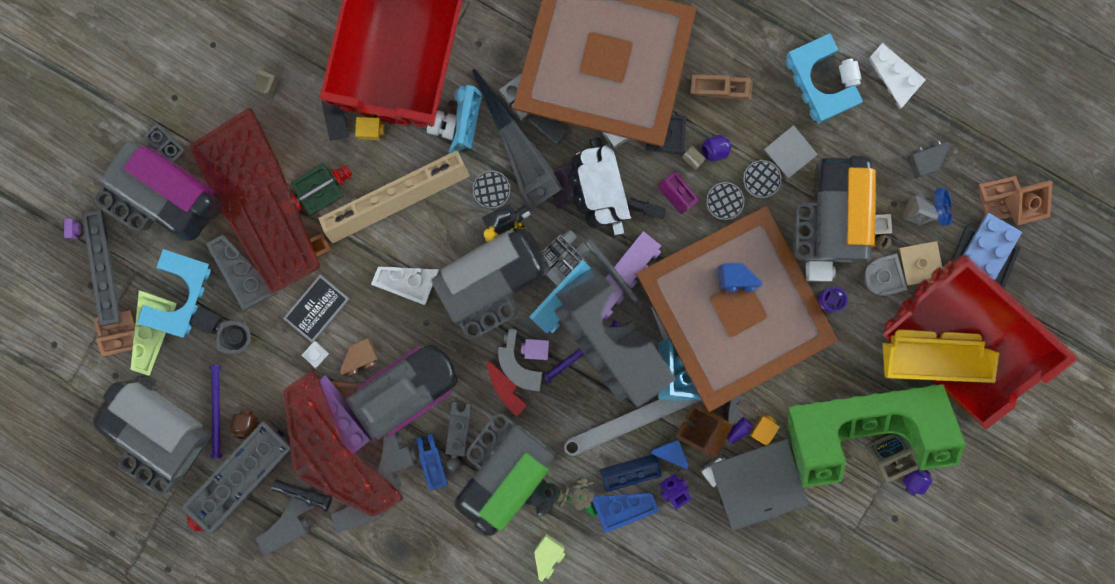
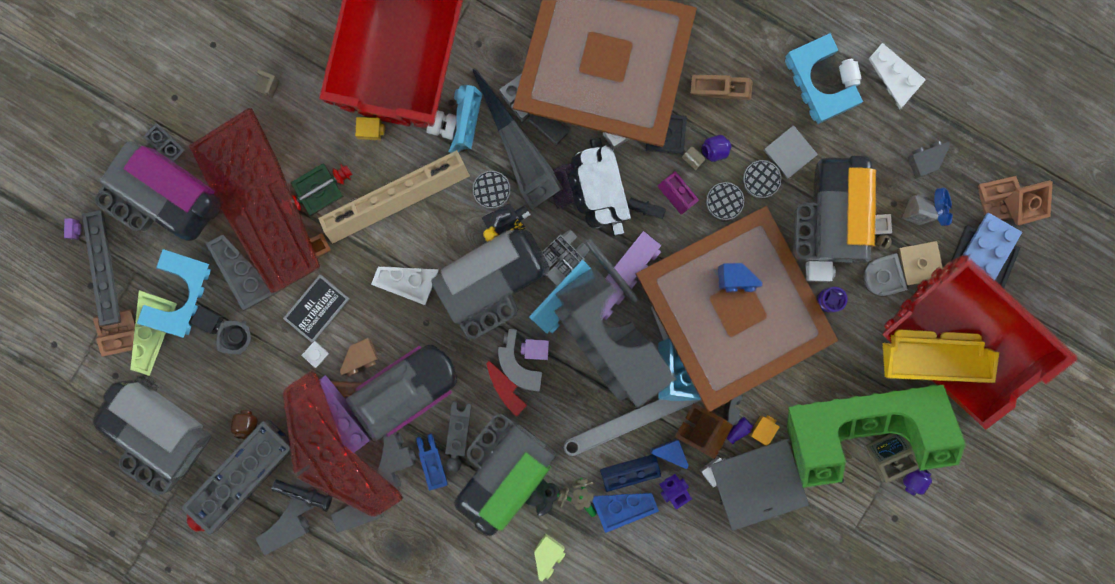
dark purple bar [209,365,222,459] -> none
black slope [321,101,349,141] -> none
dark purple bar [542,320,620,384] -> none

